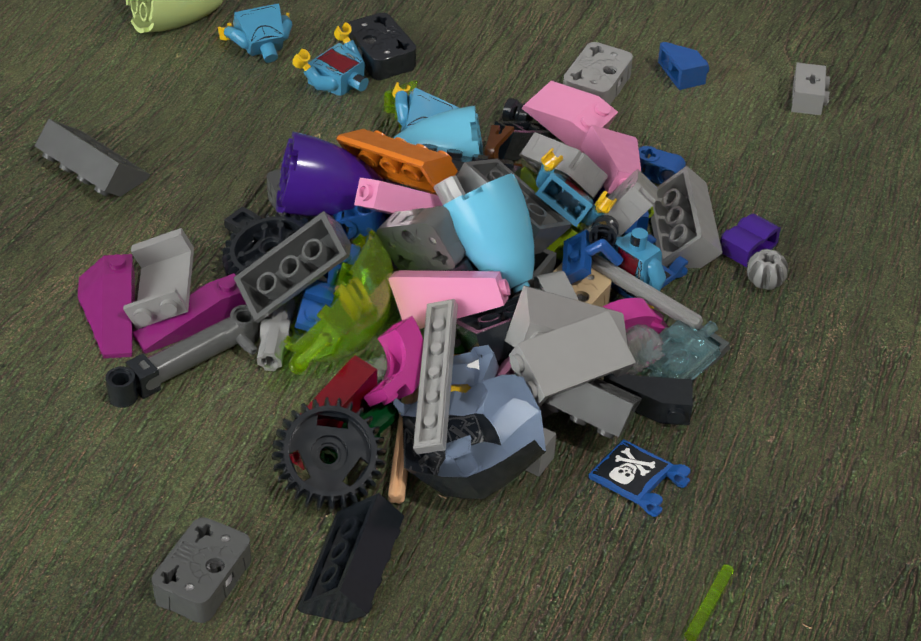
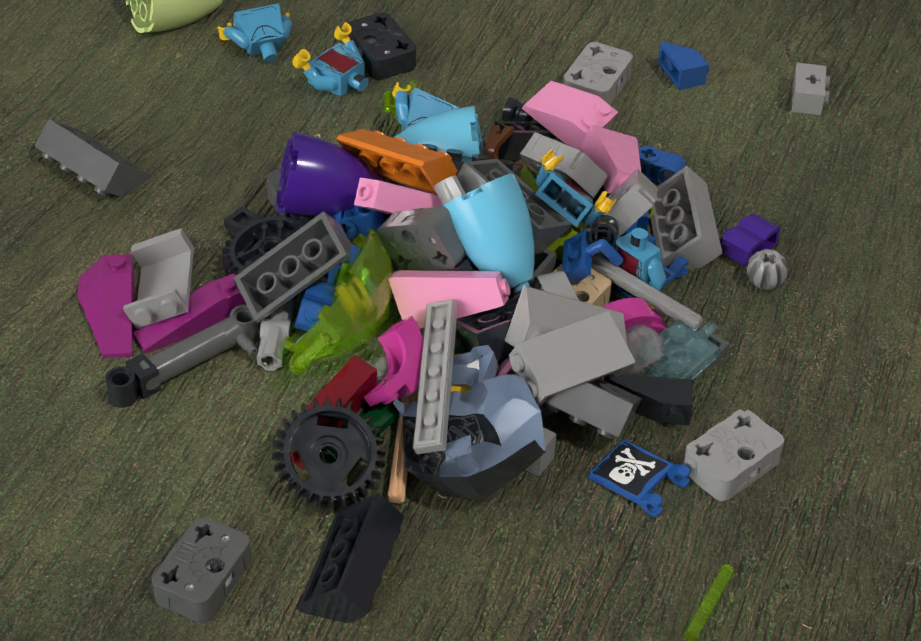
none -> light grey axle [683,409,784,501]

